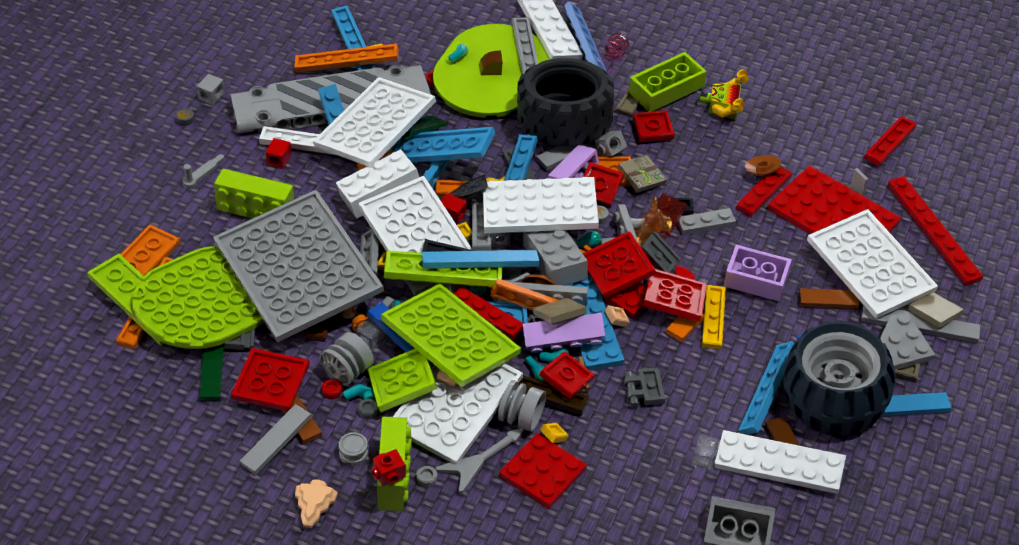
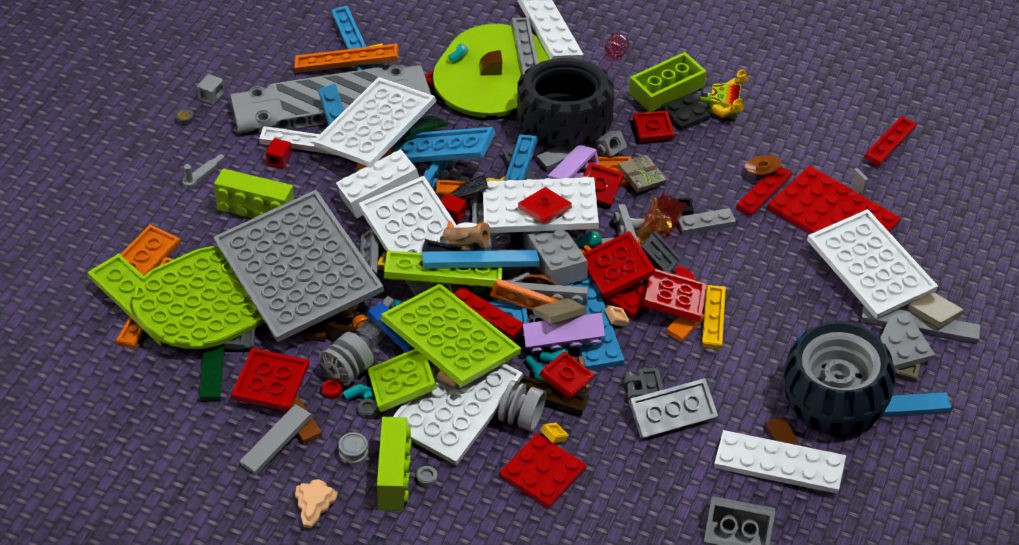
red brick [371,449,406,487] -> none
light grey piece [436,428,524,495] -> none
medium blue plate [564,1,607,72] -> none
light grey tile [597,206,609,223] -> none
dark tan tile [615,88,640,117] -> none
clear brick [692,434,720,470] -> none
lavender brick [724,245,792,302] -> none
dark azure plate [738,341,794,435] -> none
dark orange tile [799,288,859,309] -> none
red plate [887,176,983,286] -> none
none -> dark brown slope [319,318,355,342]
none -> medium nougat animal [443,221,490,250]
none -> red plate [518,187,572,224]
none -> light grey plate [629,378,718,439]
none -> pearl dark grey plate [661,93,710,131]

